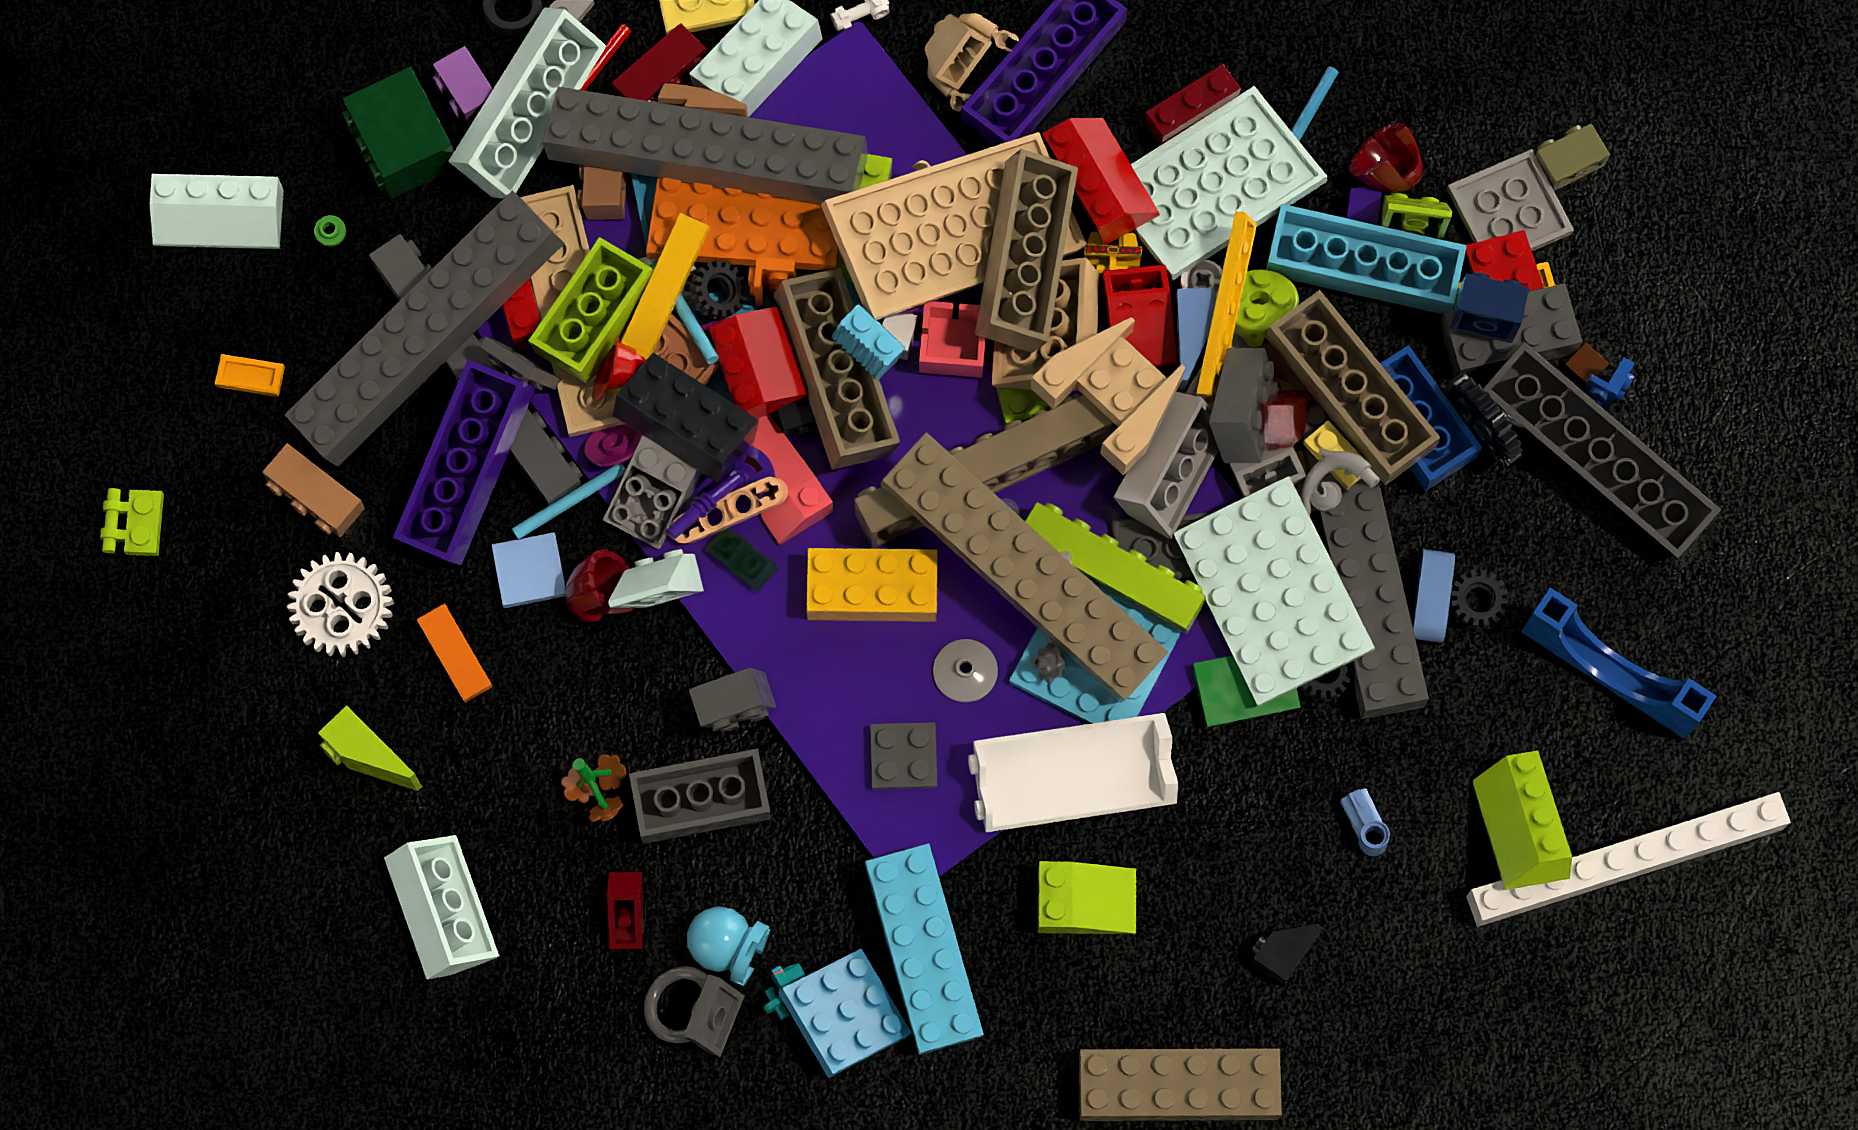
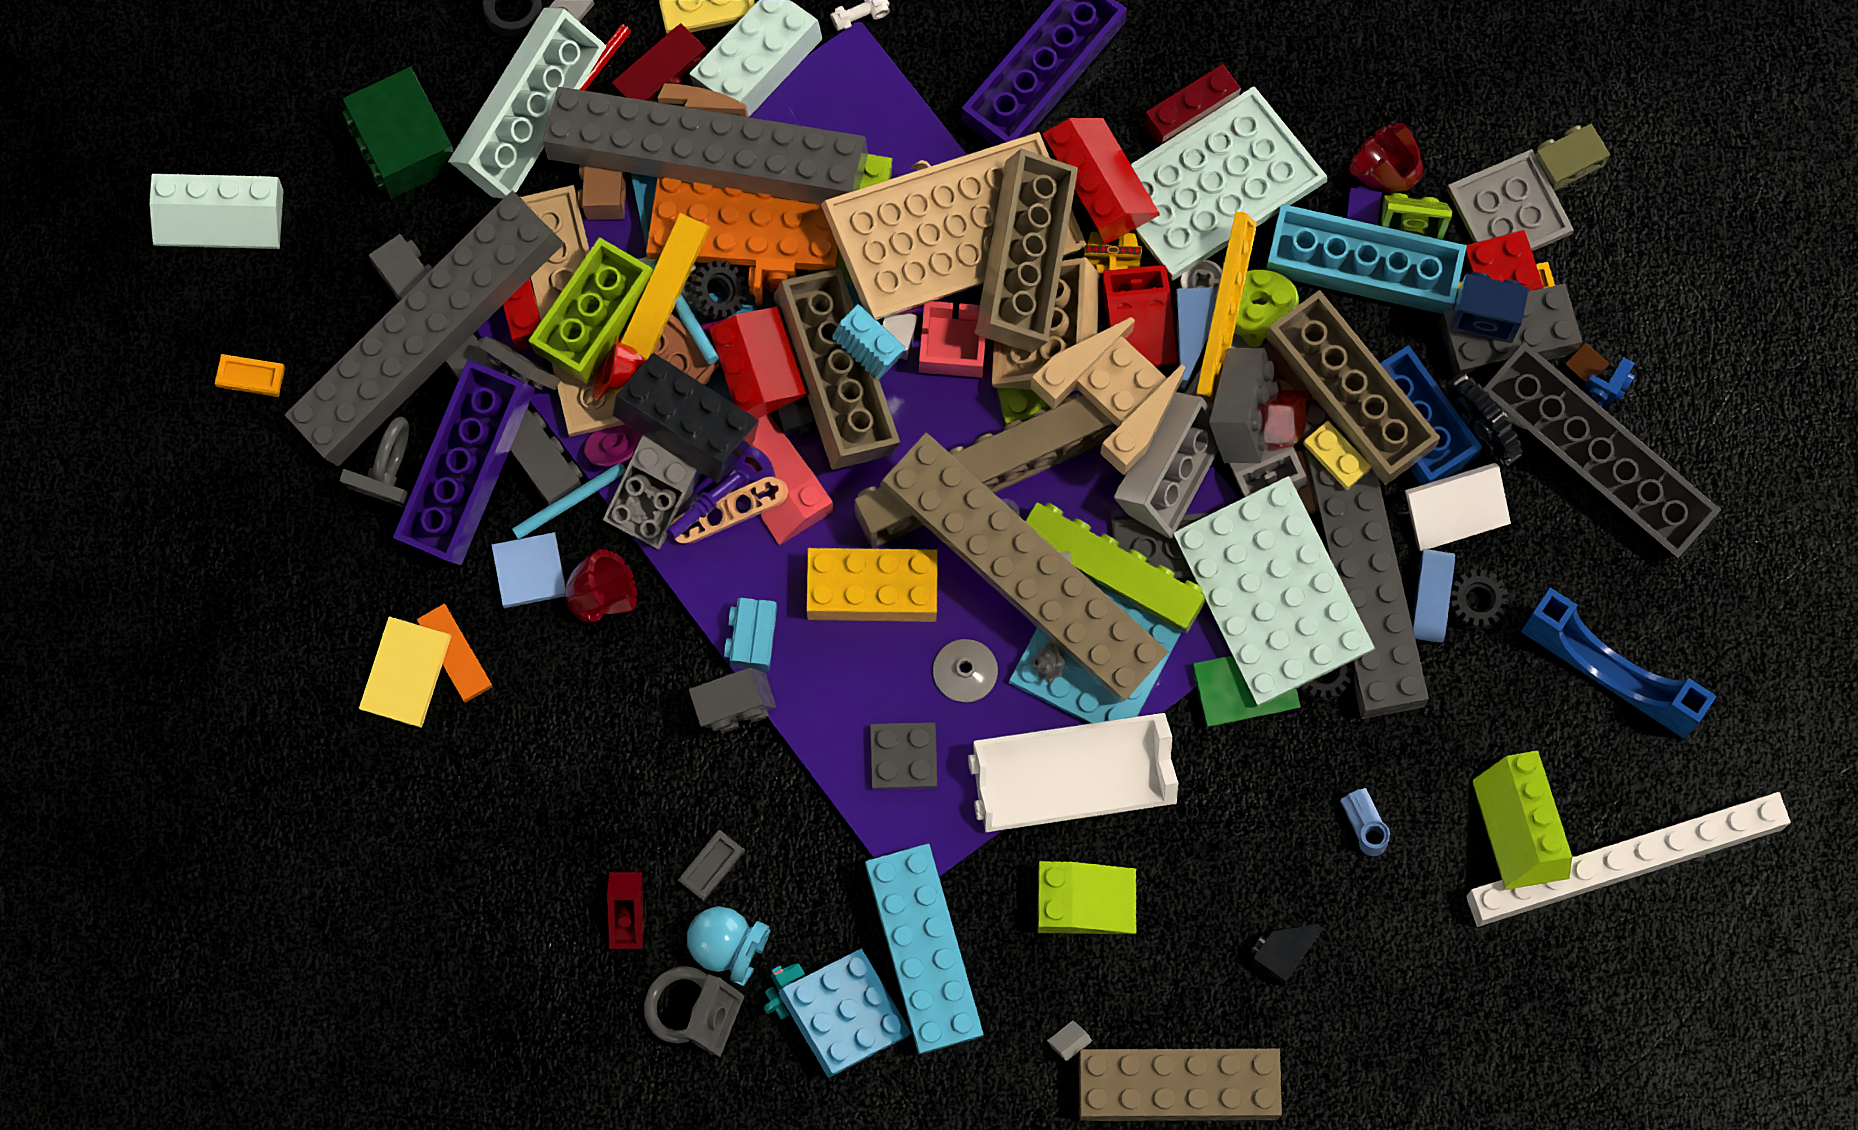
lime plate [100,488,164,556] -> none
medium nougat brick [262,443,365,537] -> none
white gear [287,552,394,657] -> none
bright green plate [314,215,346,247] -> none
lime slope [318,705,422,791] -> none
light aqua slope [384,835,499,979] -> none
medium lavender brick [432,46,493,125] -> none
dark orange plant [561,754,626,822] -> none
light aqua slope [608,549,704,608] -> none
dark grey brick [629,749,771,844] -> none
clear green slope [705,528,778,592] -> none
tan torso [925,13,1019,112] -> none
dark azure bar [1291,66,1339,141] -> none
light grey plant [1301,449,1380,517] -> none
none -> dark grey tile [339,417,410,508]
none -> light yellow tile [359,617,451,728]
none -> dark grey tile [678,830,745,902]
none -> medium azure brick [724,598,777,672]
none -> light grey tile [1047,1021,1092,1061]
none -> white tile [1405,462,1511,551]

